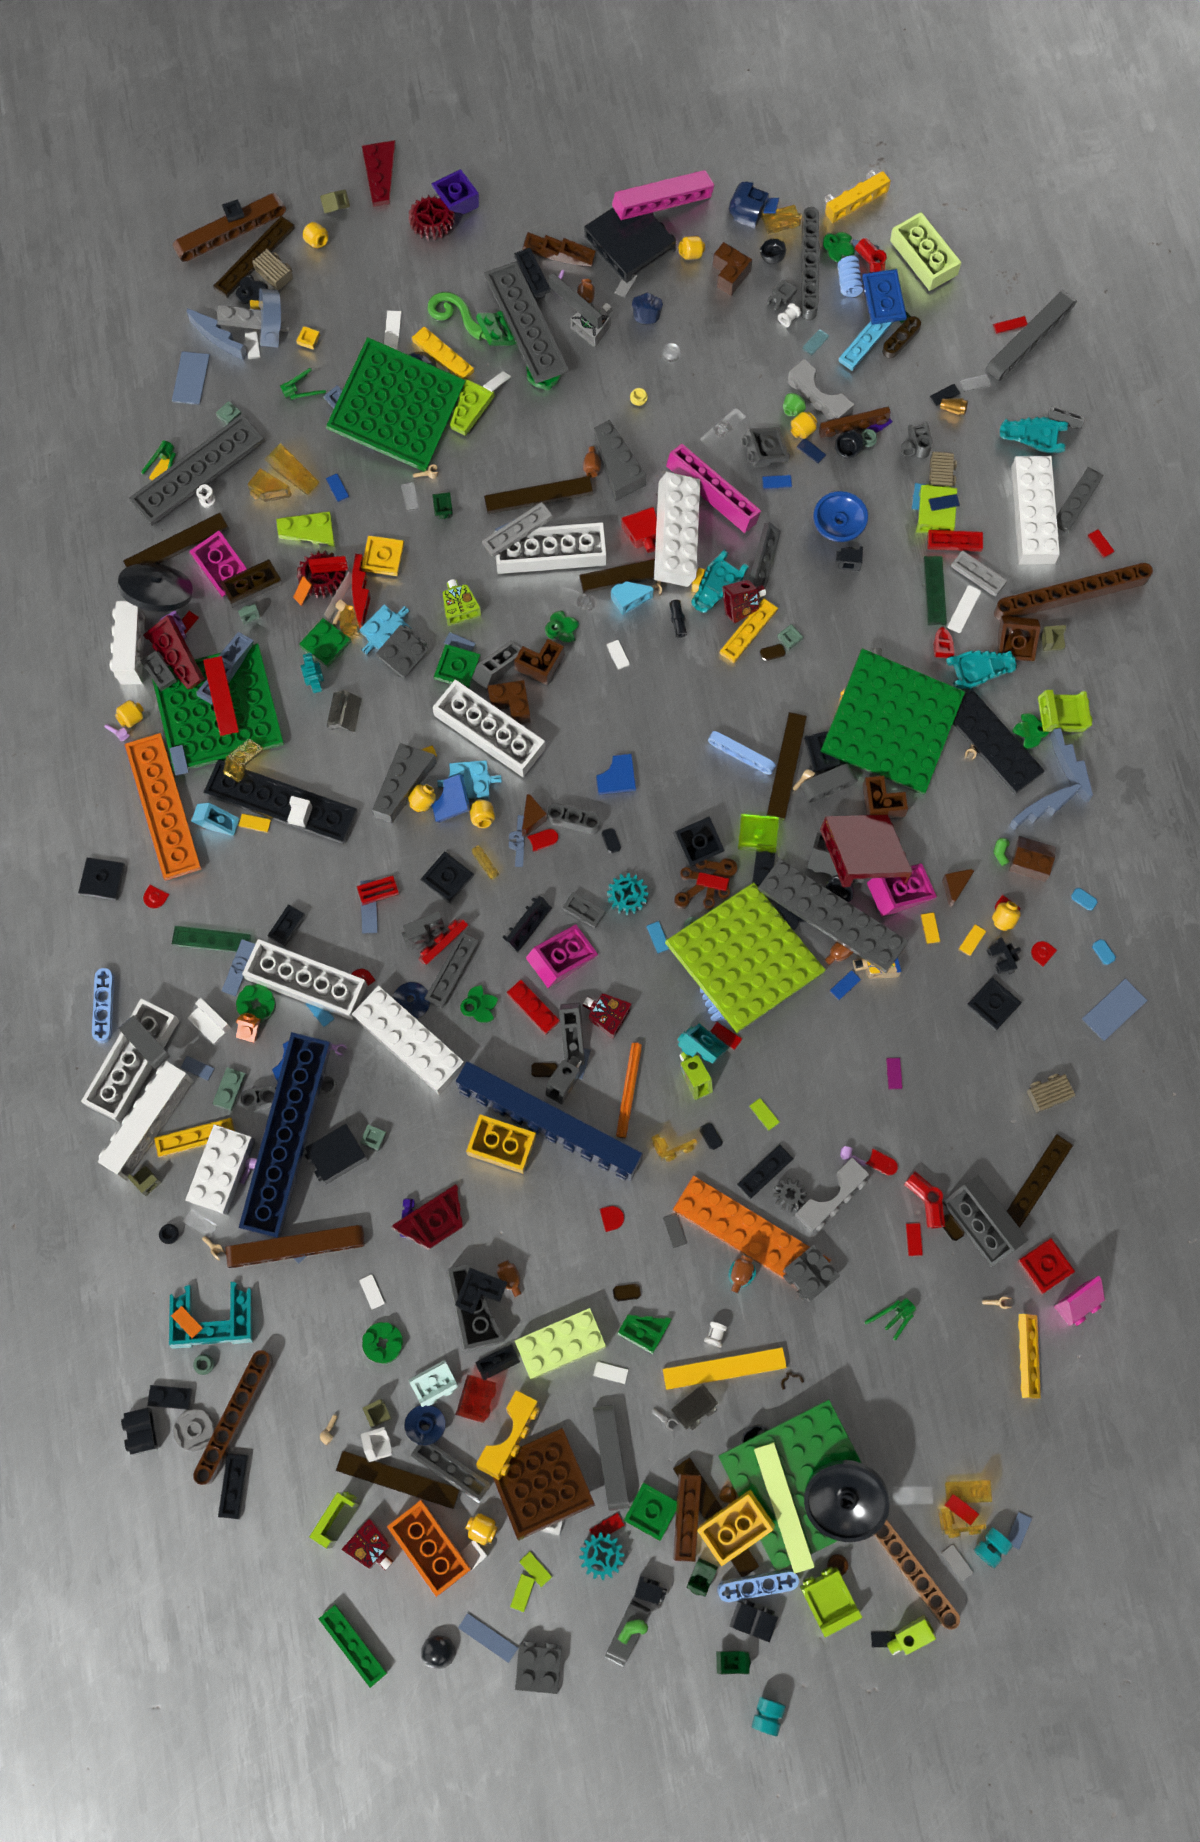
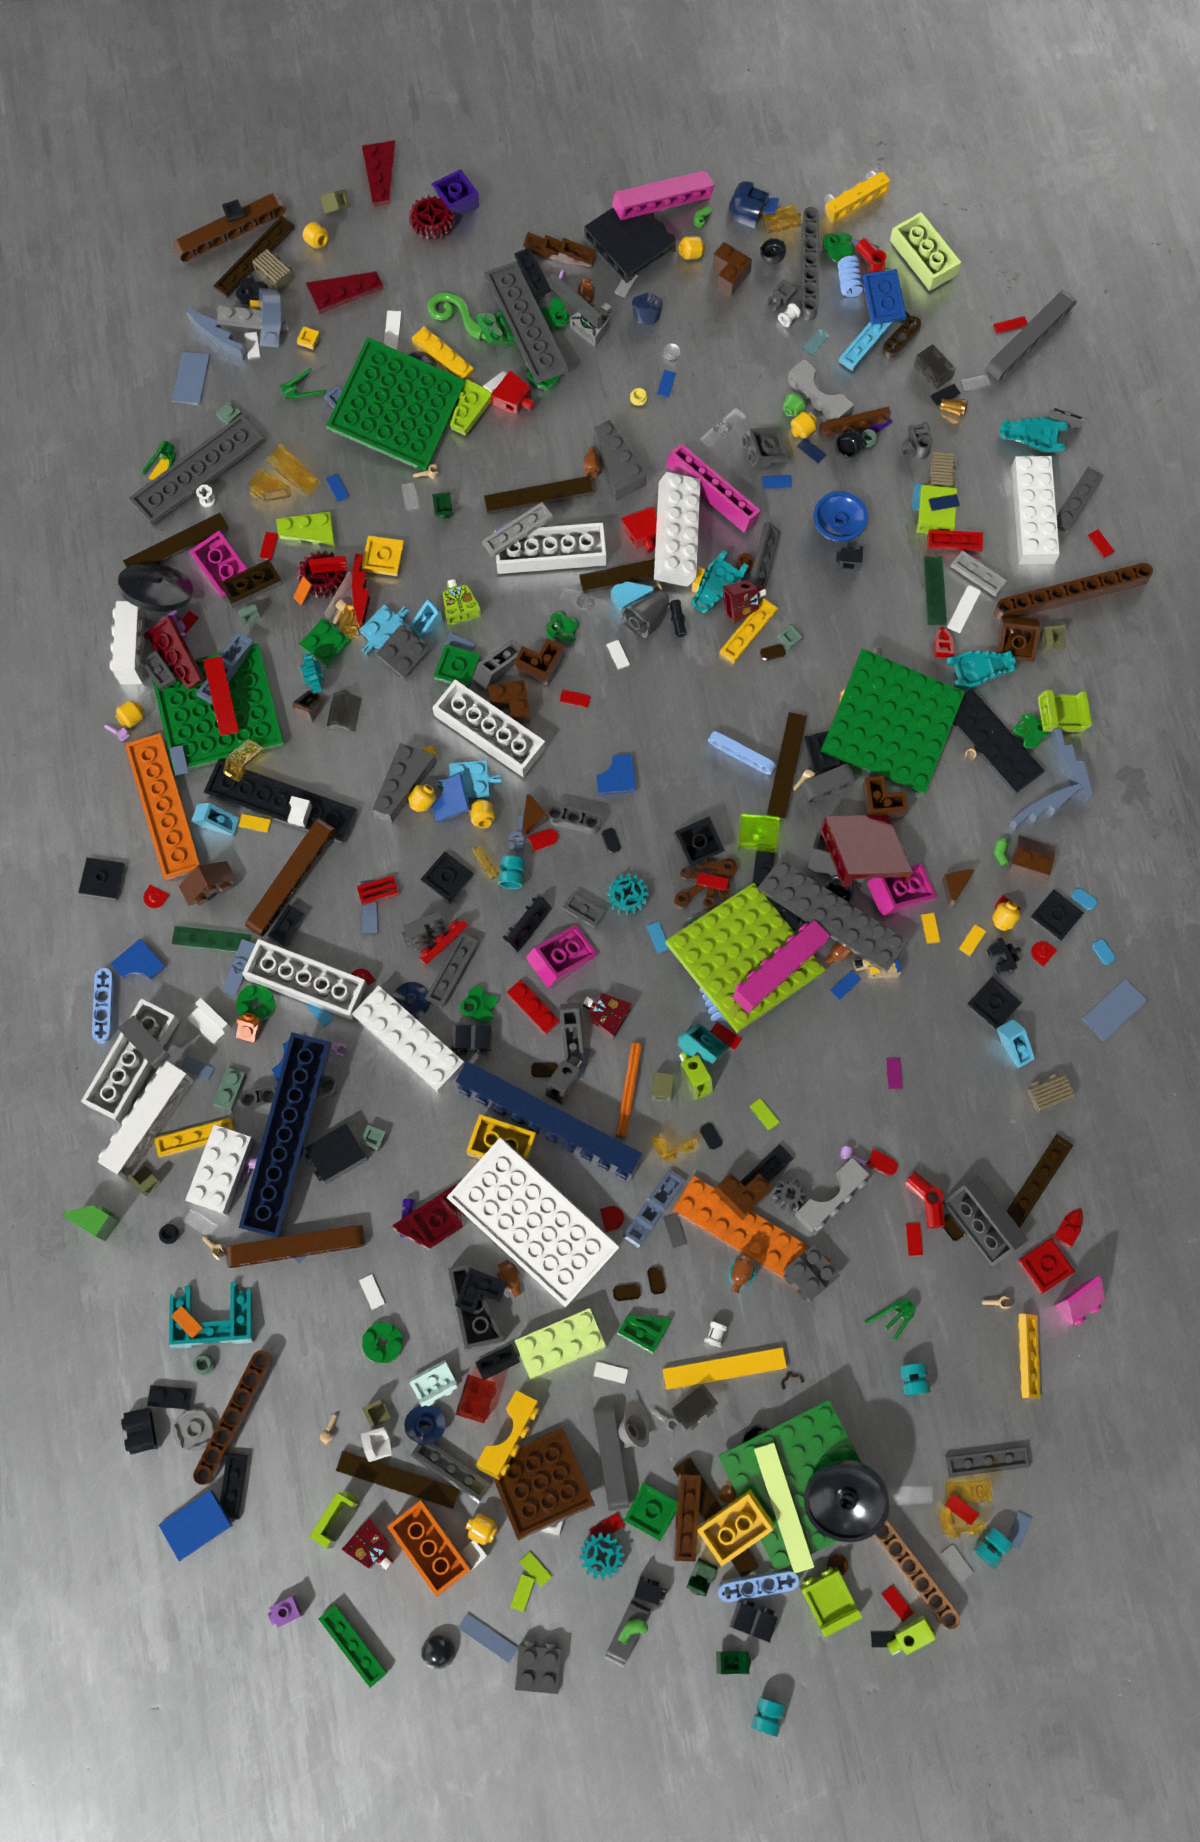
none -> bright green slope [62,1205,119,1241]
none -> blue tile [110,939,166,980]
none -> blue tile [159,1489,233,1561]
none -> reddish brown brick [178,861,237,905]
none -> reddish brown beam [245,818,336,937]
none -> red window [259,532,278,560]
none -> medium lavender brick [268,1596,303,1628]
none -> reddish brown slope [292,690,325,723]
none -> dark red wing [306,271,384,314]
none -> medium azure slope [409,599,443,638]
none -> white plate [446,1137,620,1307]
none -> black brick [451,1025,492,1055]
none -> red torso [491,370,536,414]
none -> teal wheel [498,856,525,889]
none -> green plate [539,297,570,329]
none -> red window [559,689,591,708]
none -> light grey piece [618,1400,649,1448]
none -> dark grey cone [620,591,669,638]
none -> sand blue slope [622,1169,686,1248]
none -> dark brown piece [647,1266,666,1295]
none -> olive panel [651,1072,674,1102]
none -> blue window [657,370,676,398]
none -> bright green arm [693,205,712,227]
none -> reddish brown brick [714,1173,773,1221]
none -> dark pink brick [732,920,831,1014]
none -> reddish brown tile [737,553,755,573]
none -> red window [881,1585,914,1622]
none -> teal wheel [900,1363,931,1396]
none -> clear smoke brick [914,344,956,389]
none -> dark grey tile [945,1446,1031,1478]
none -> medium azure slope [997,1019,1035,1068]
none -> black tile [1029,890,1084,943]
none -> red plate [1053,1208,1083,1248]

